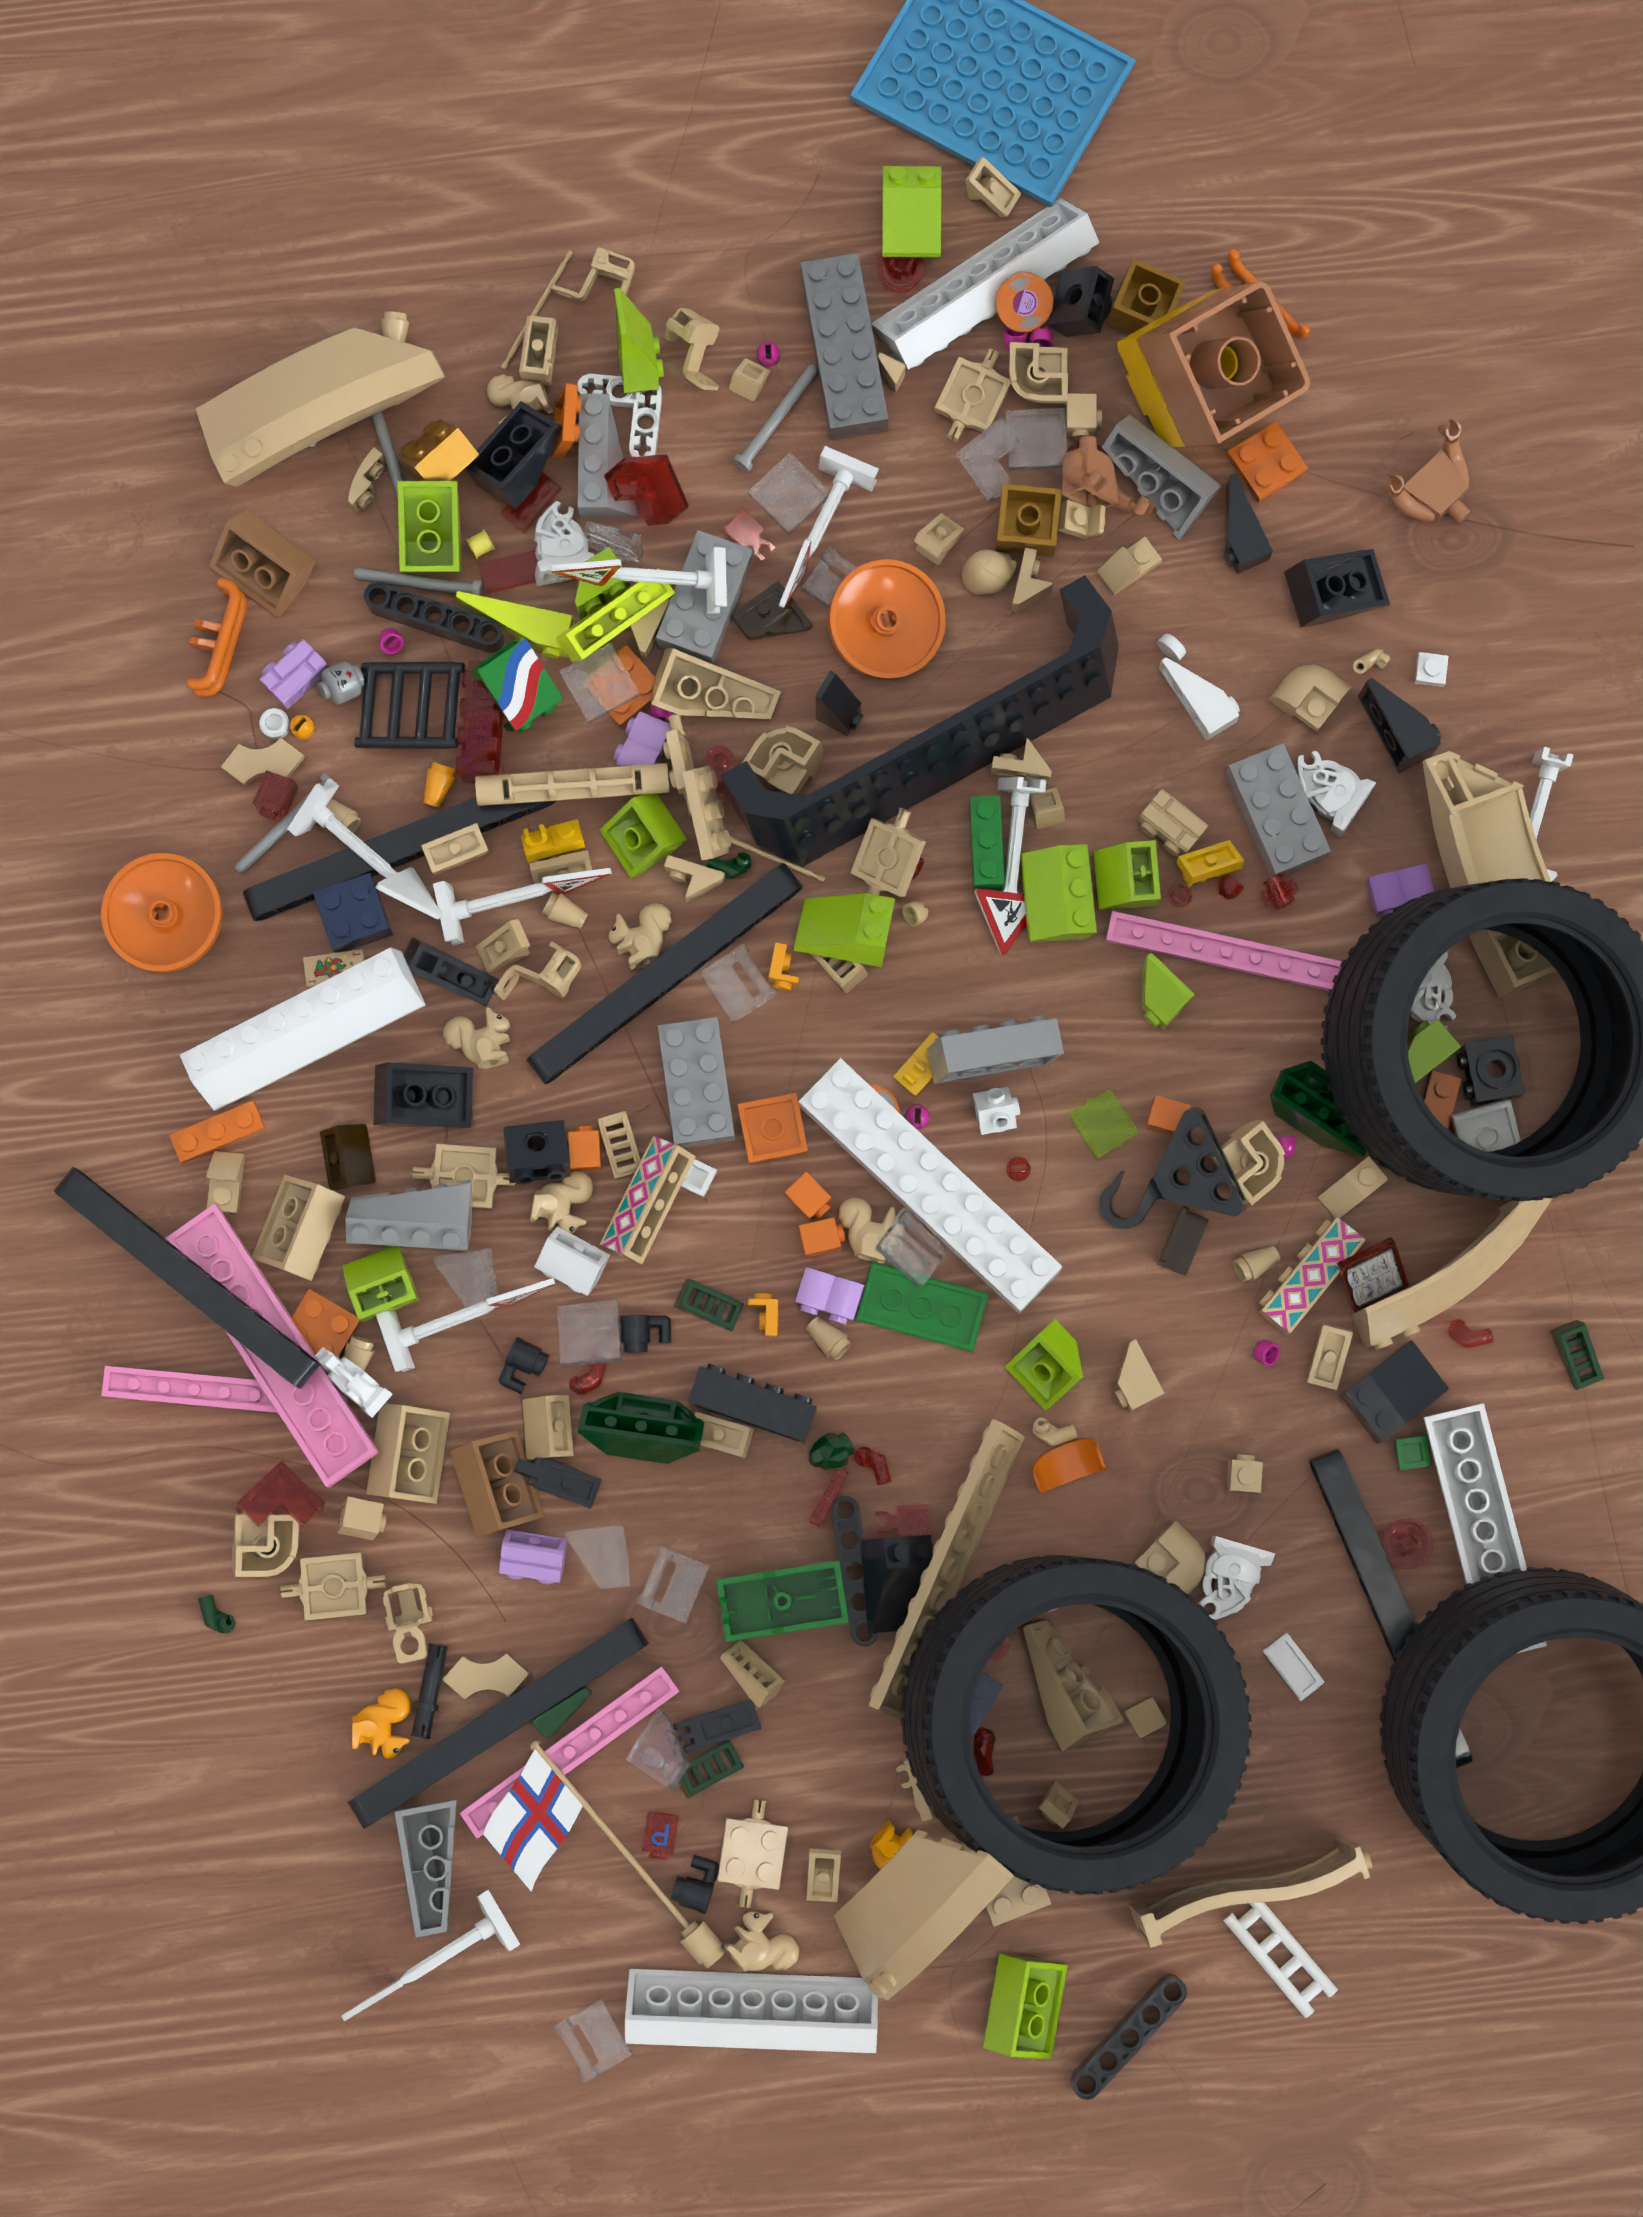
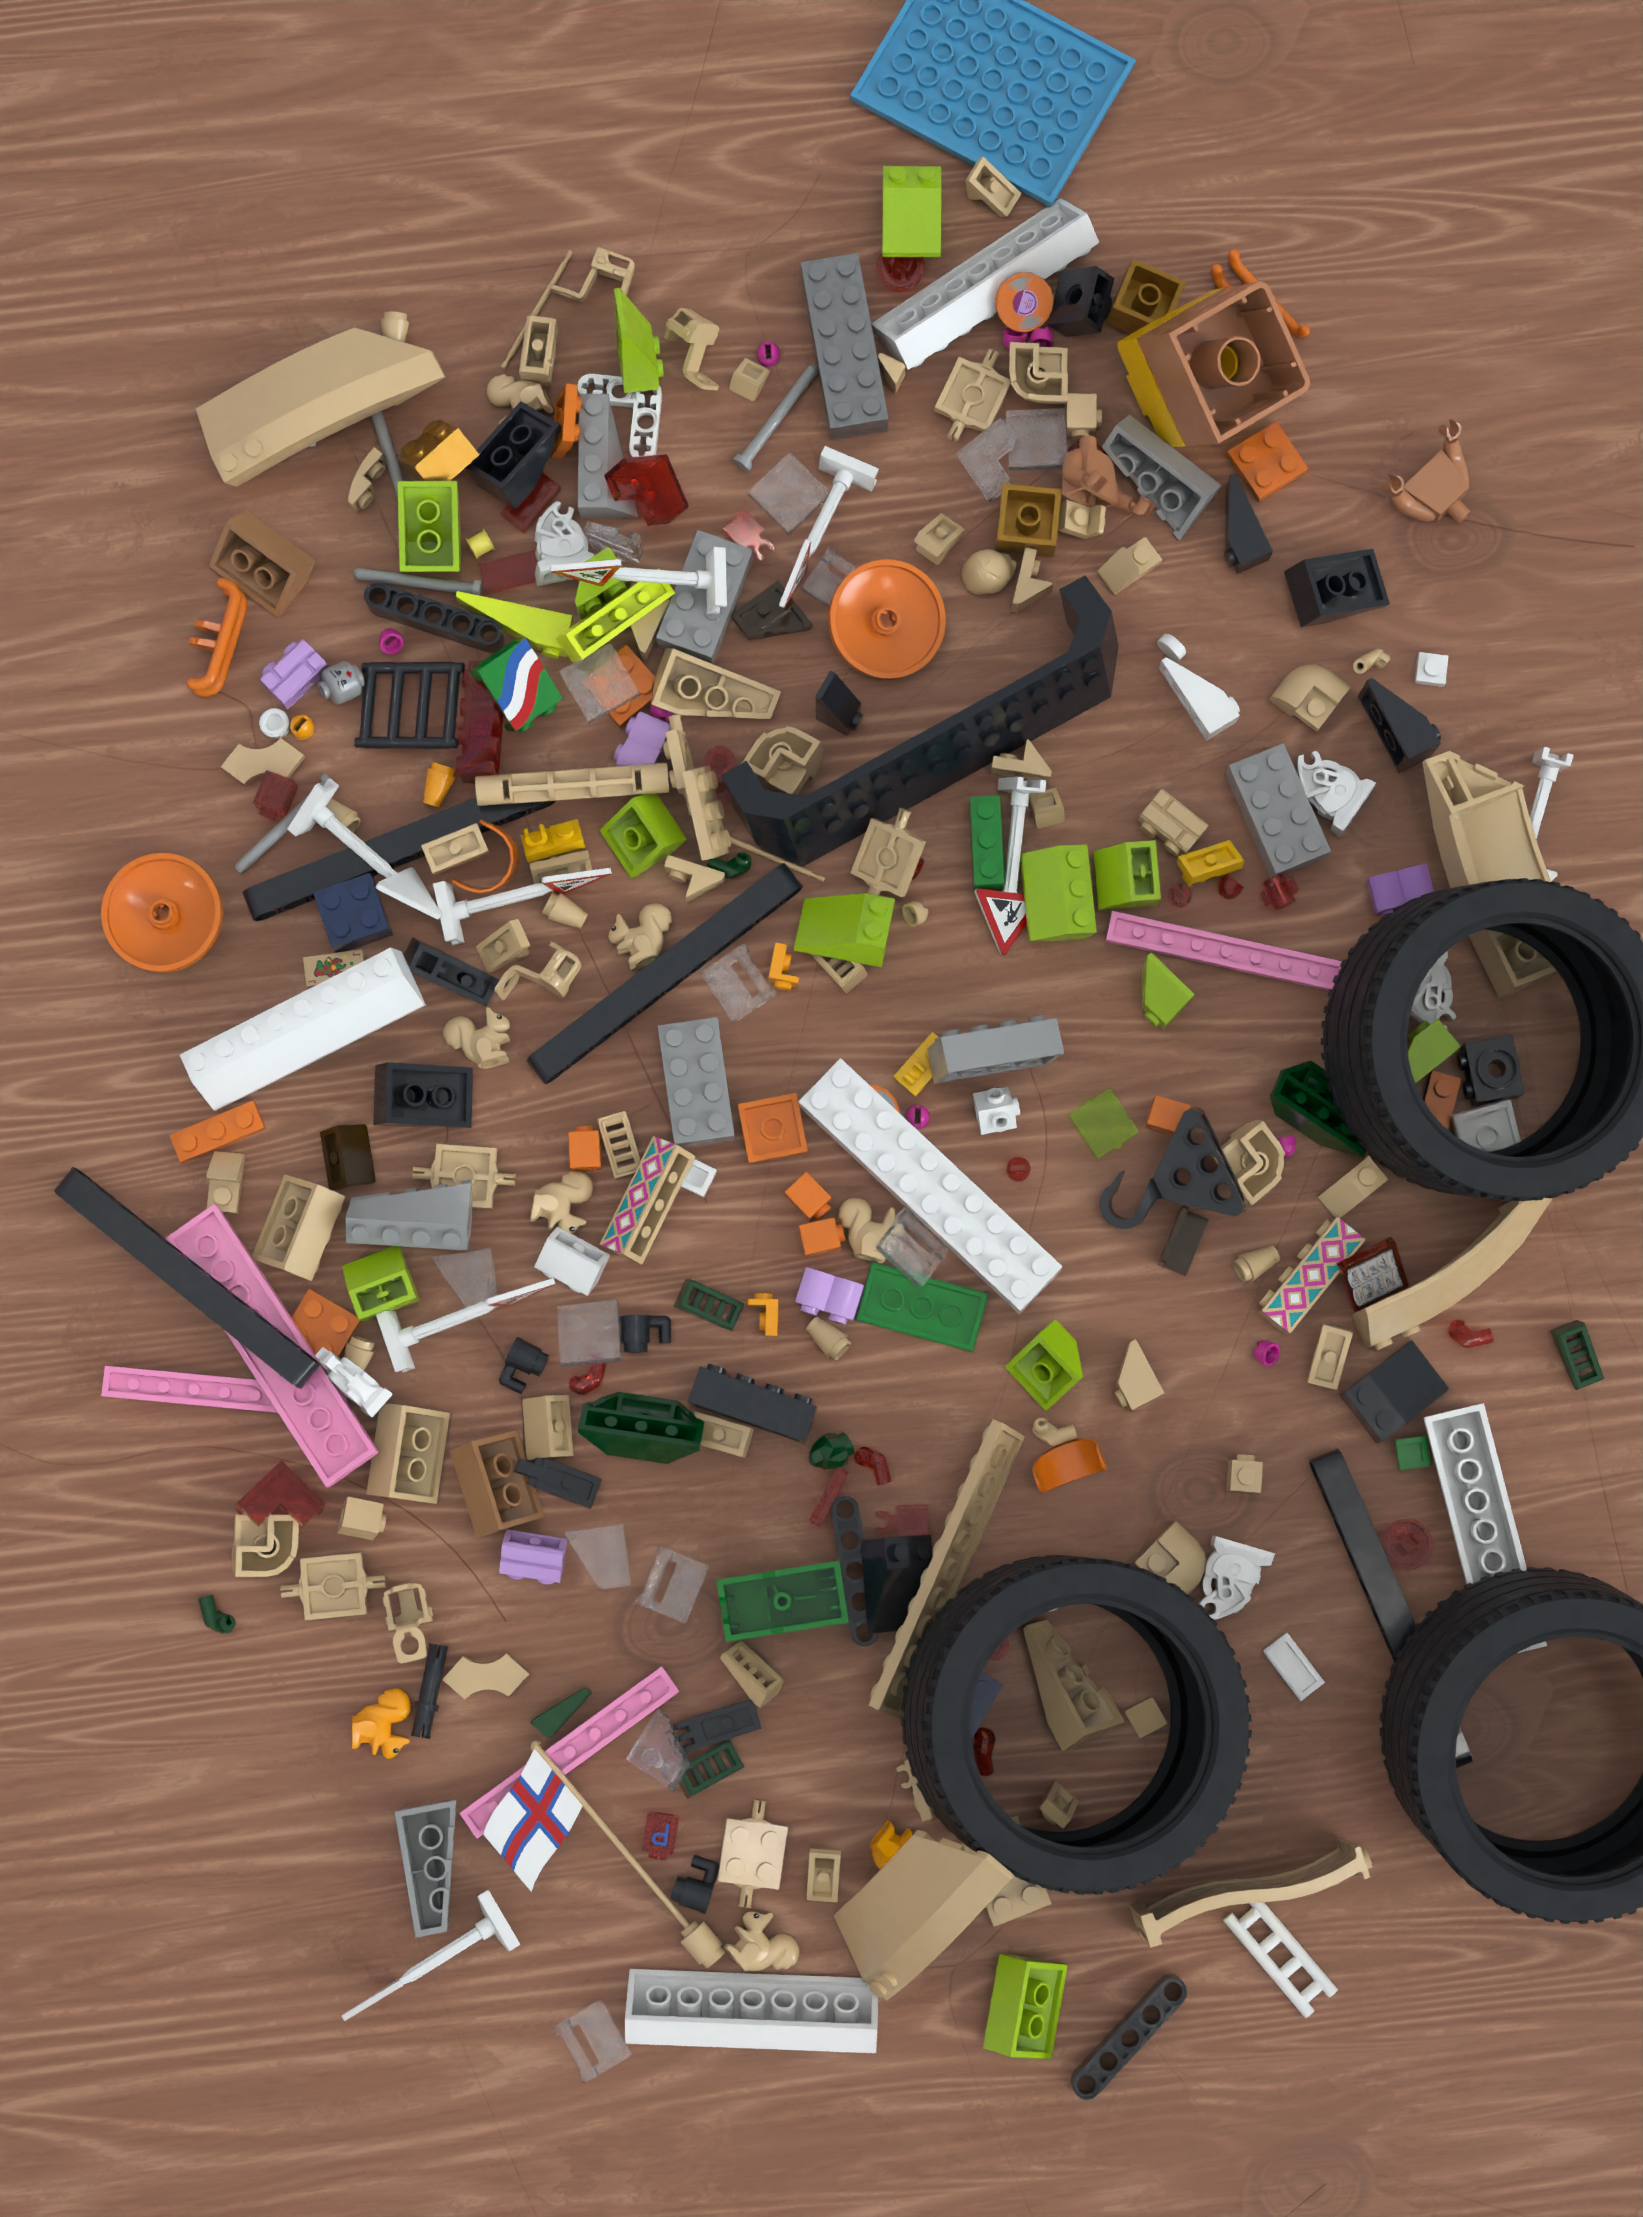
black beam [348,1618,649,1829] -> none
black brick [503,1120,570,1185] -> none
none -> orange piece [451,819,520,893]

